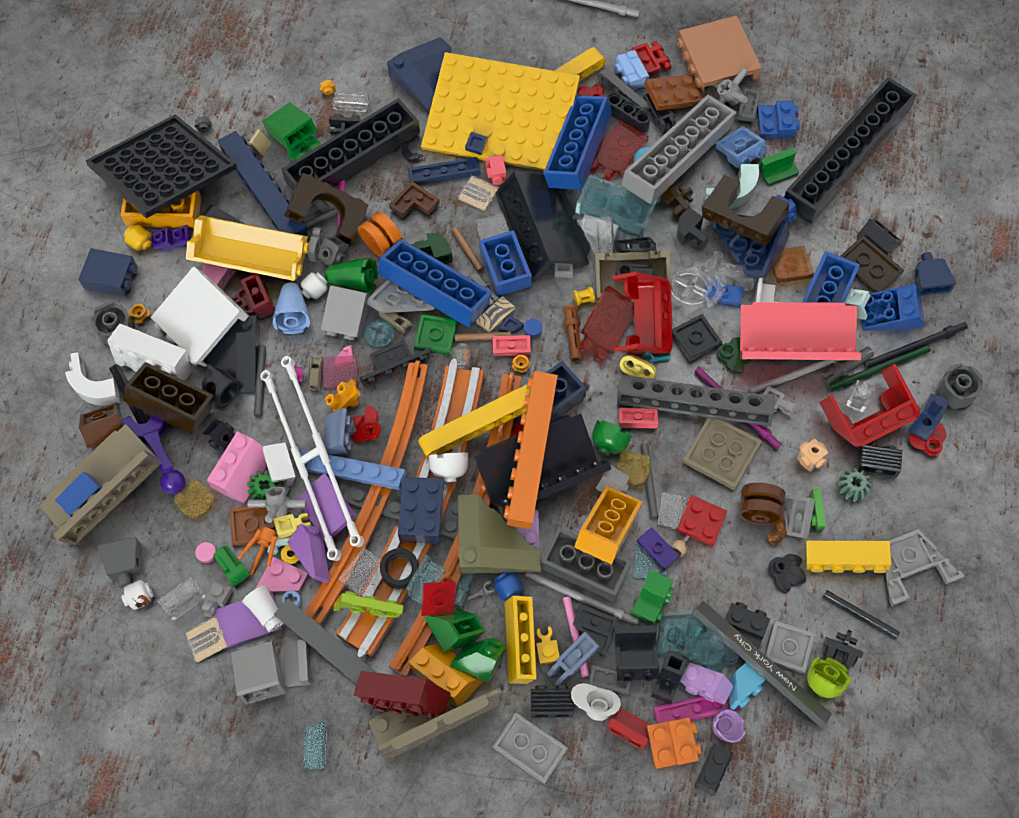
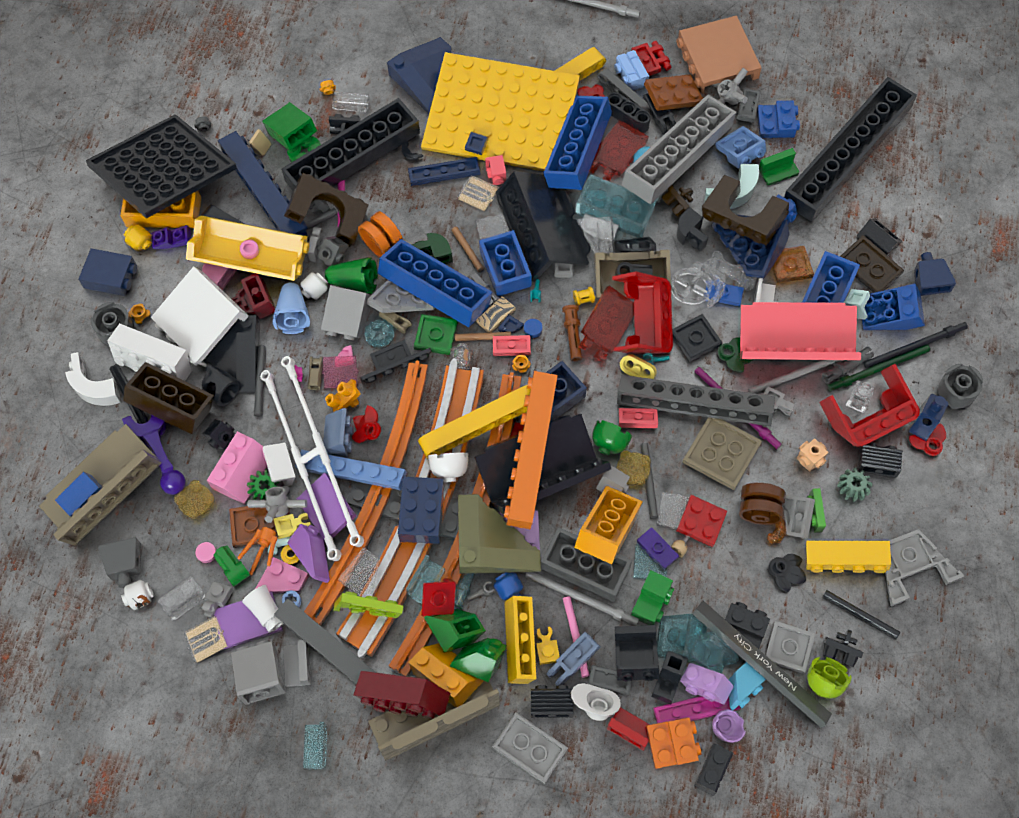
reddish brown slope [79,403,124,448] -> none
black tyre [380,548,419,589] -> none
reddish brown plate [389,181,440,218] -> none
black wing [572,604,618,657] -> none
none -> bright pink tile [240,240,259,259]
none -> teal hand [530,279,541,302]

